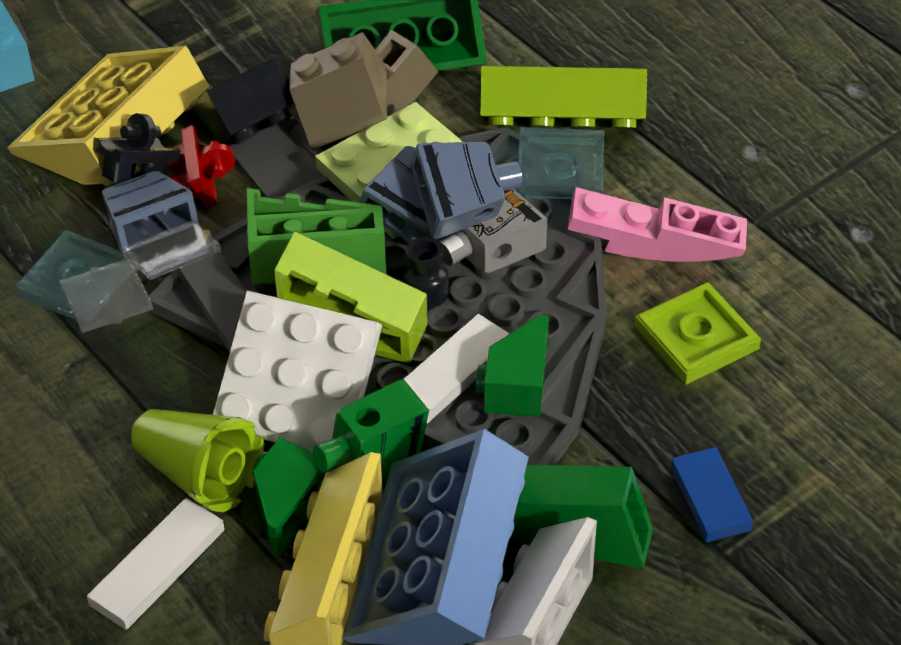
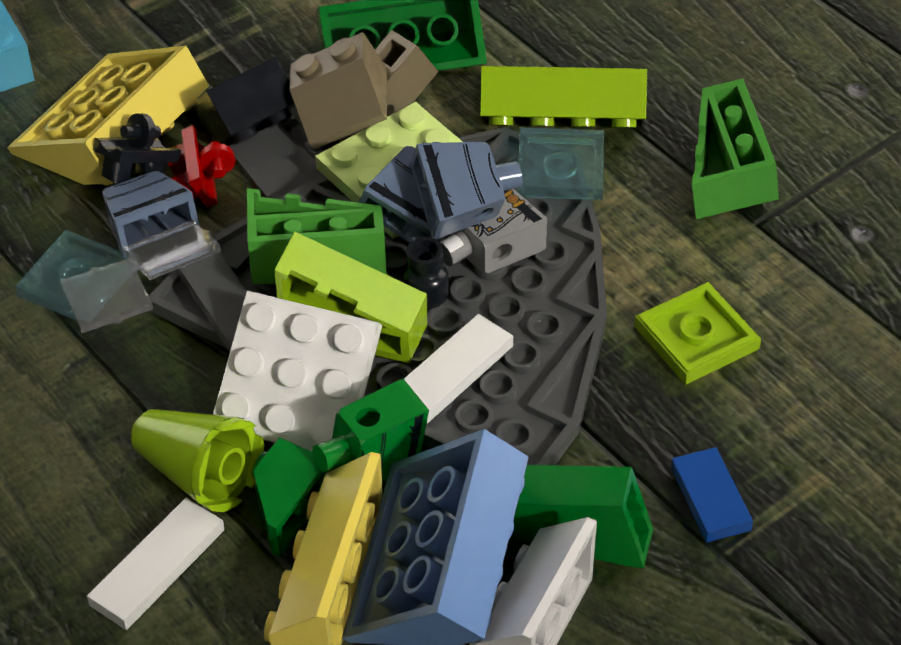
green slope [476,315,549,417] -> none
bright pink slope [568,187,747,262] -> none
none -> bright green wedge [692,79,779,219]

